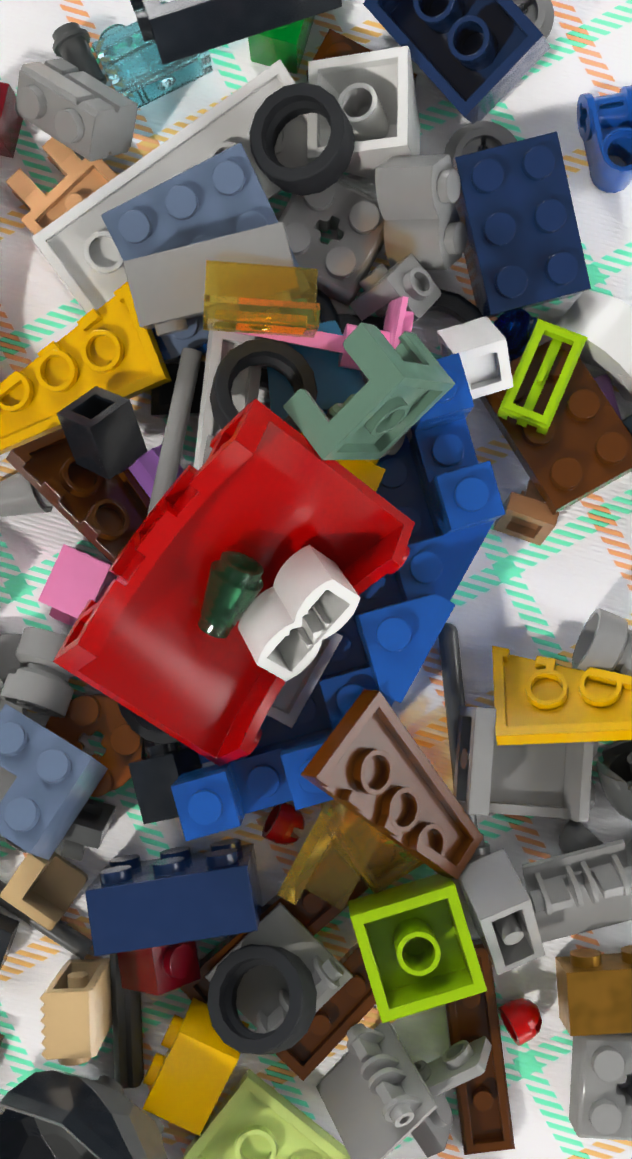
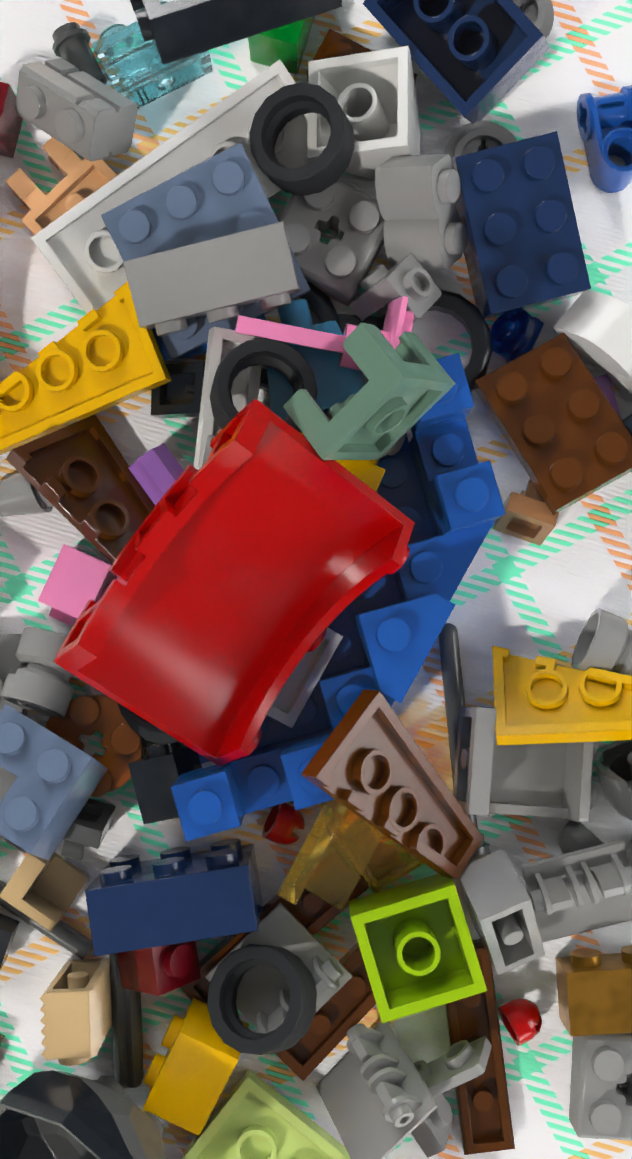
black brick [56,386,147,480] -> none
light grey bar [147,348,203,516] -> none
cone [198,551,264,638] -> none
clear yellow panel [203,260,320,338] -> none
white brick [238,545,360,681] -> none
white brick [437,316,514,399] -> none
lime tile [497,318,588,435] -> none

